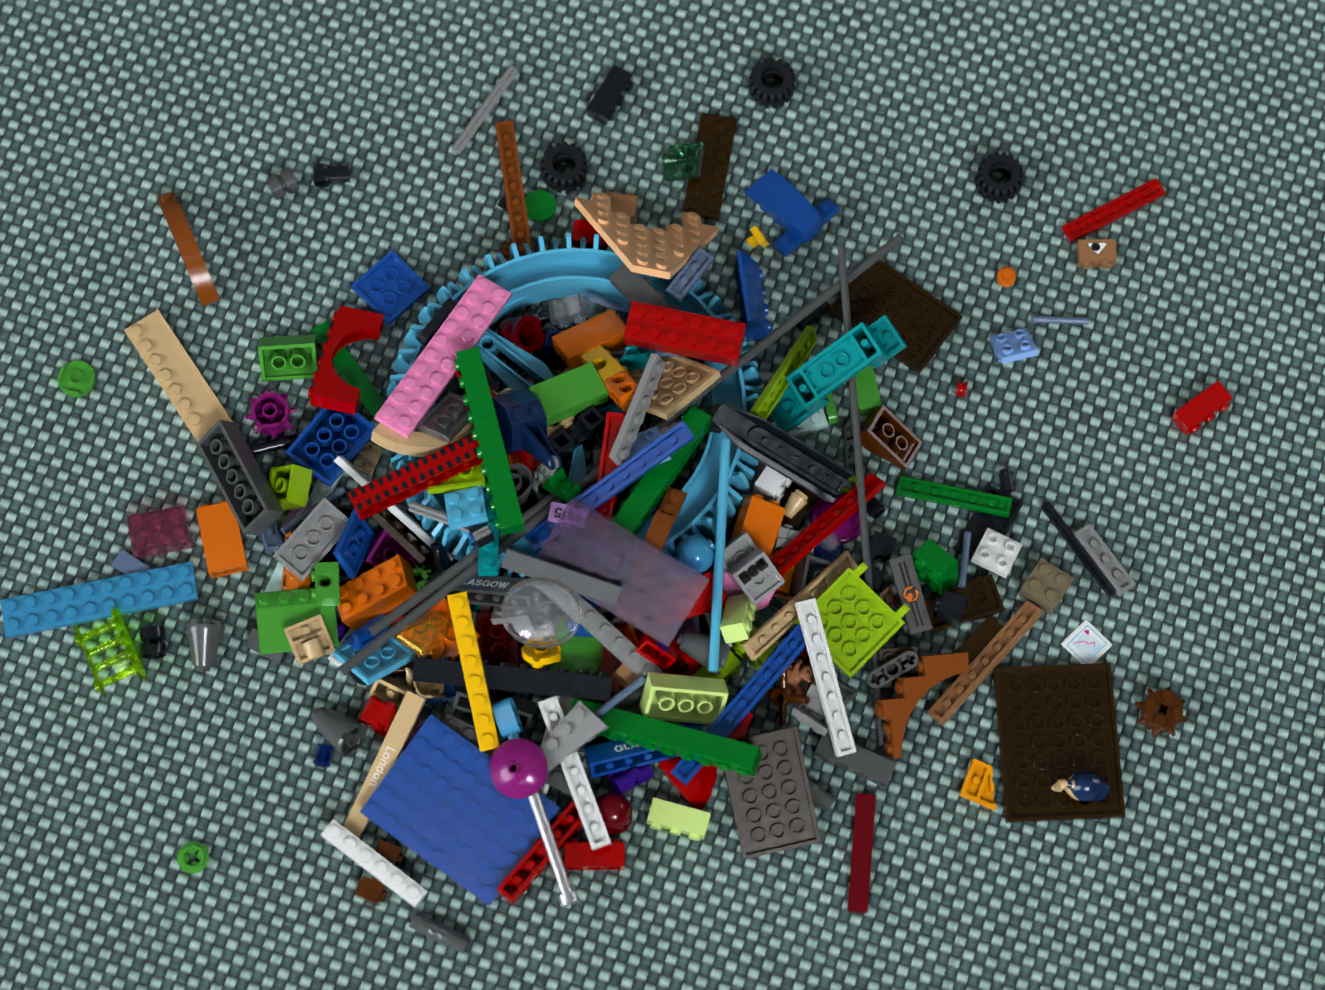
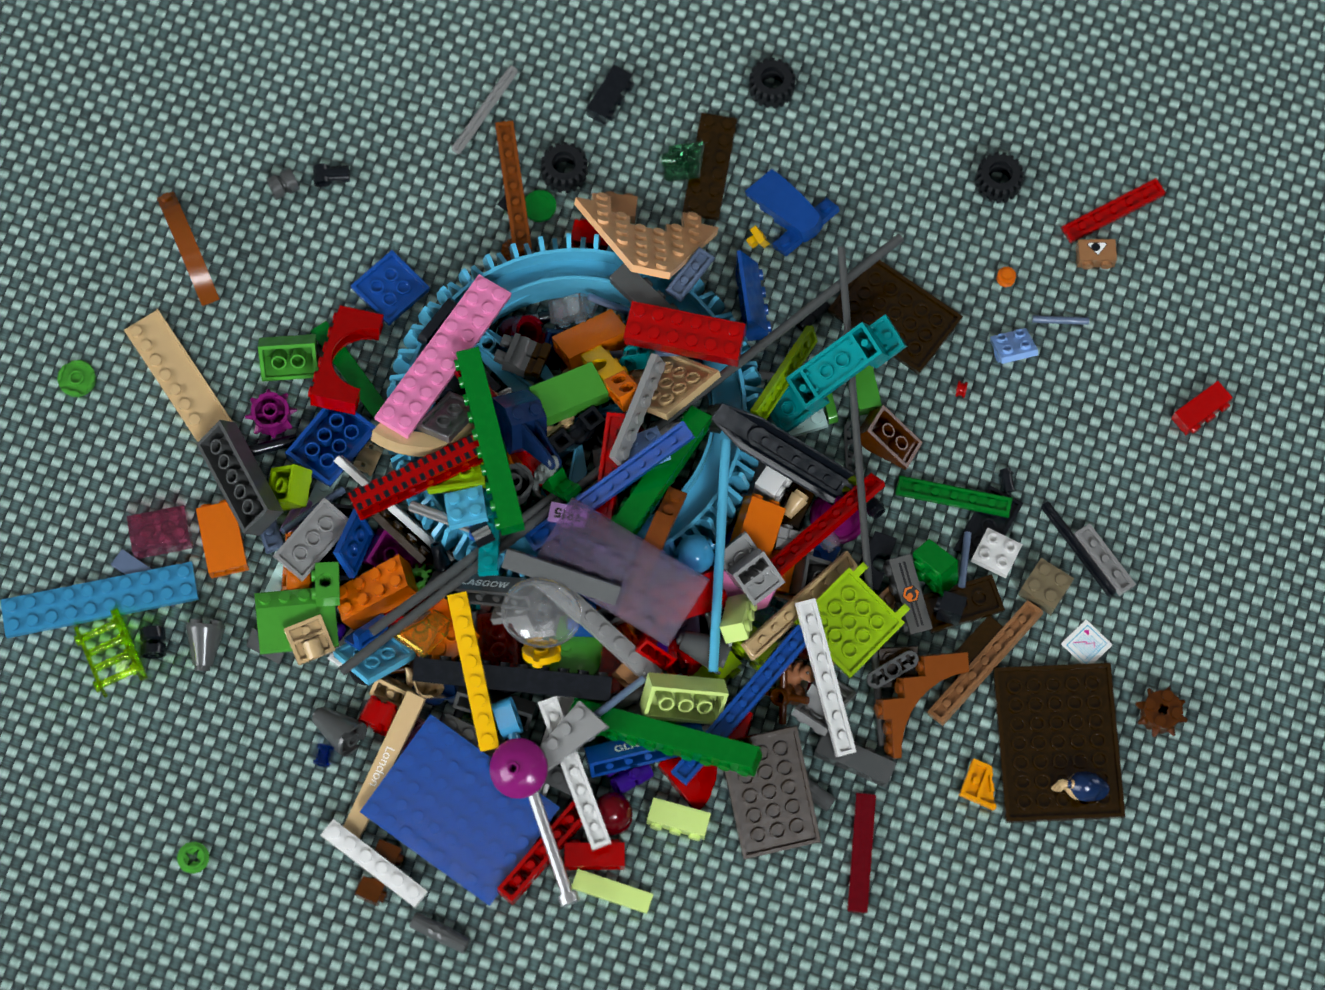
none -> dark grey hips [493,333,552,383]
none -> yellowish green tile [571,869,654,914]

